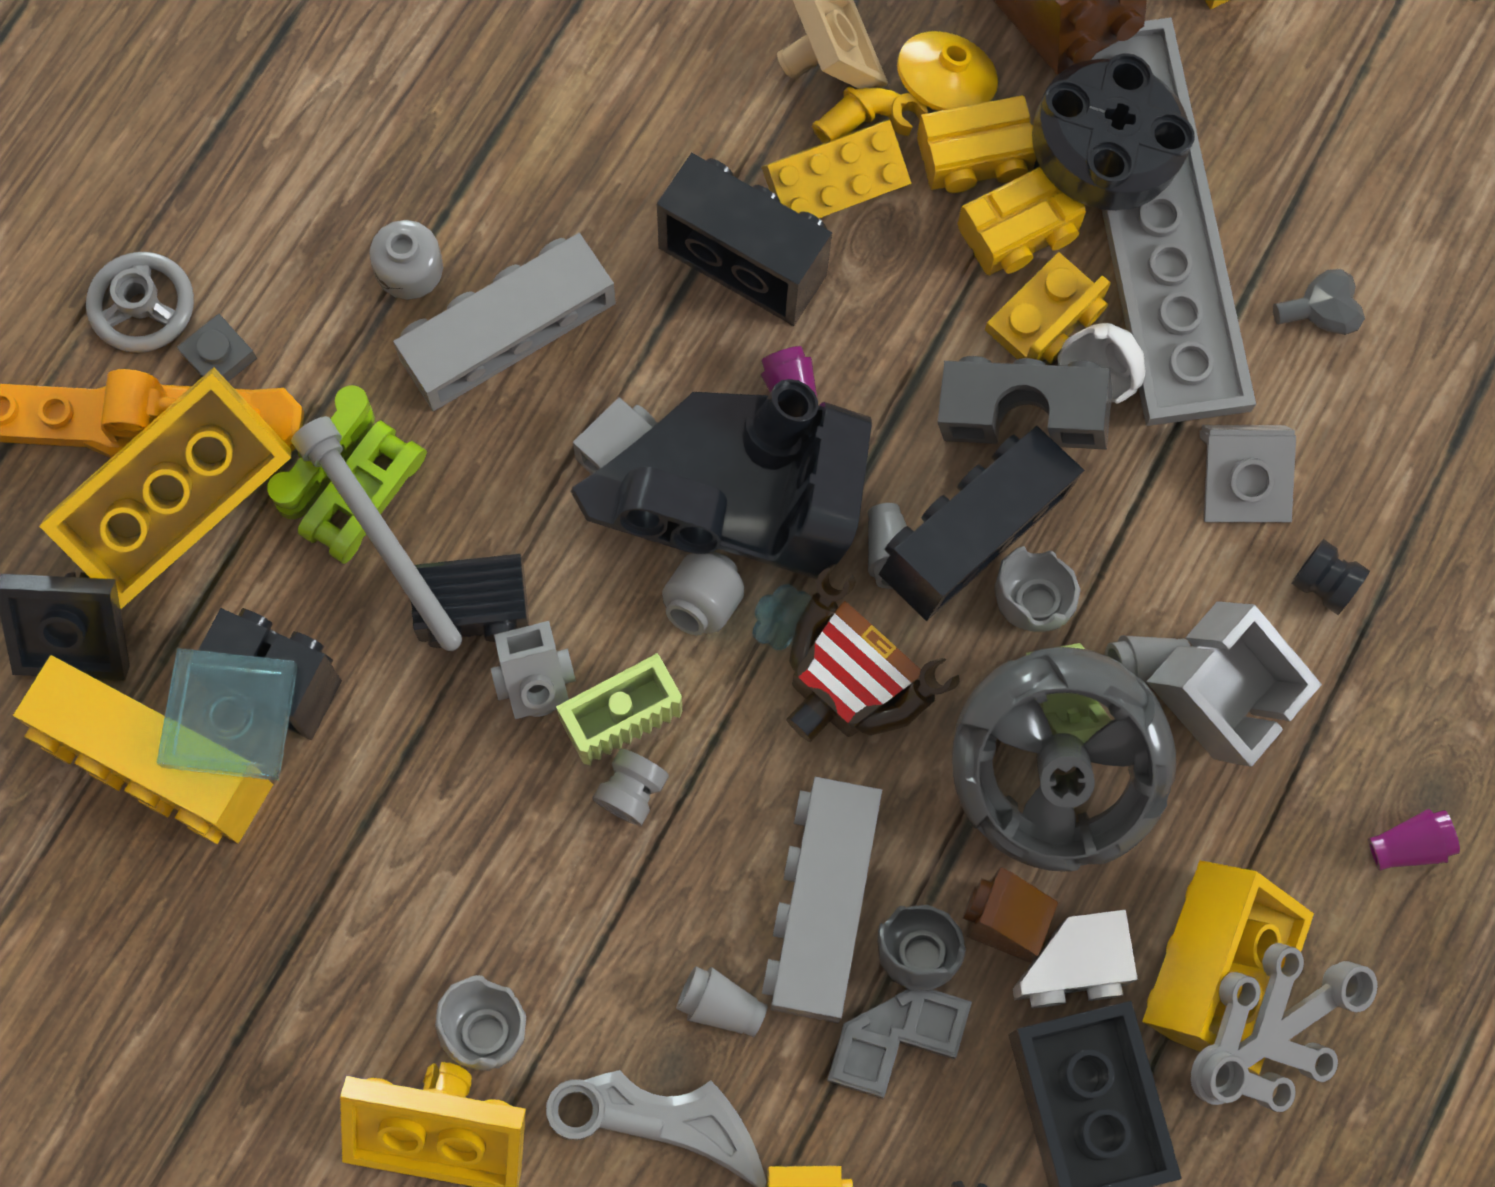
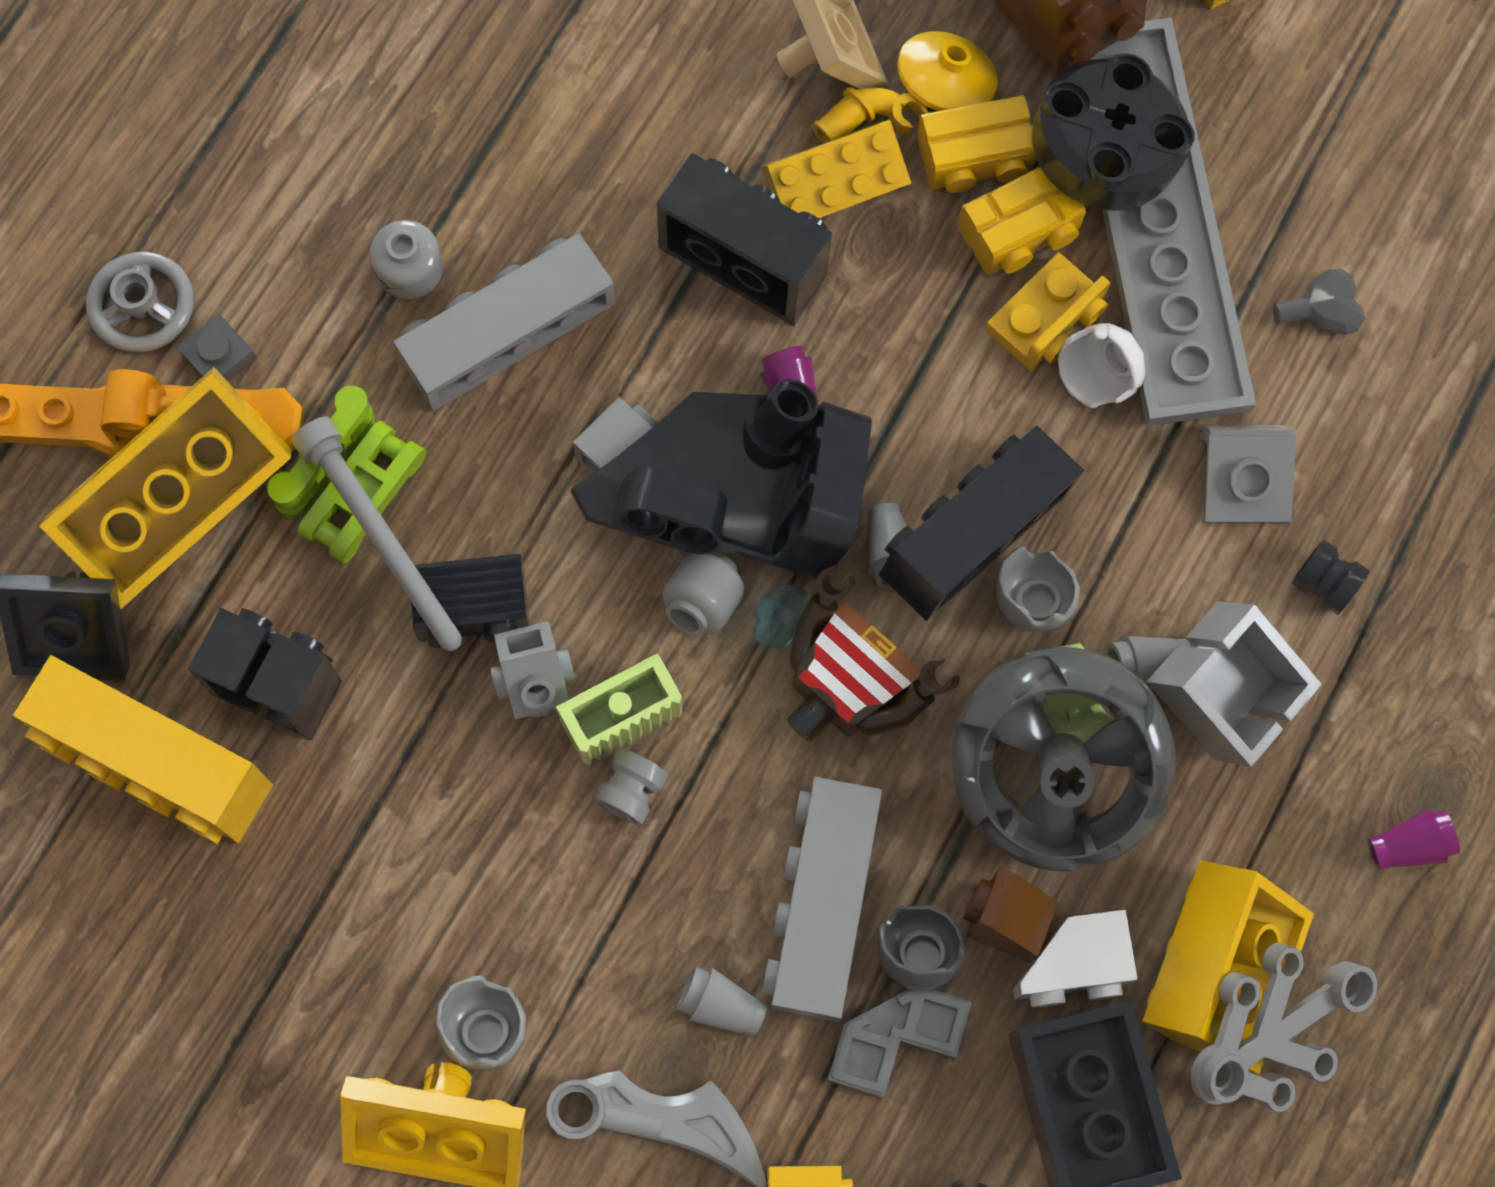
clear light blue tile [156,648,298,781] -> none
dark grey arch [938,356,1112,450] -> none

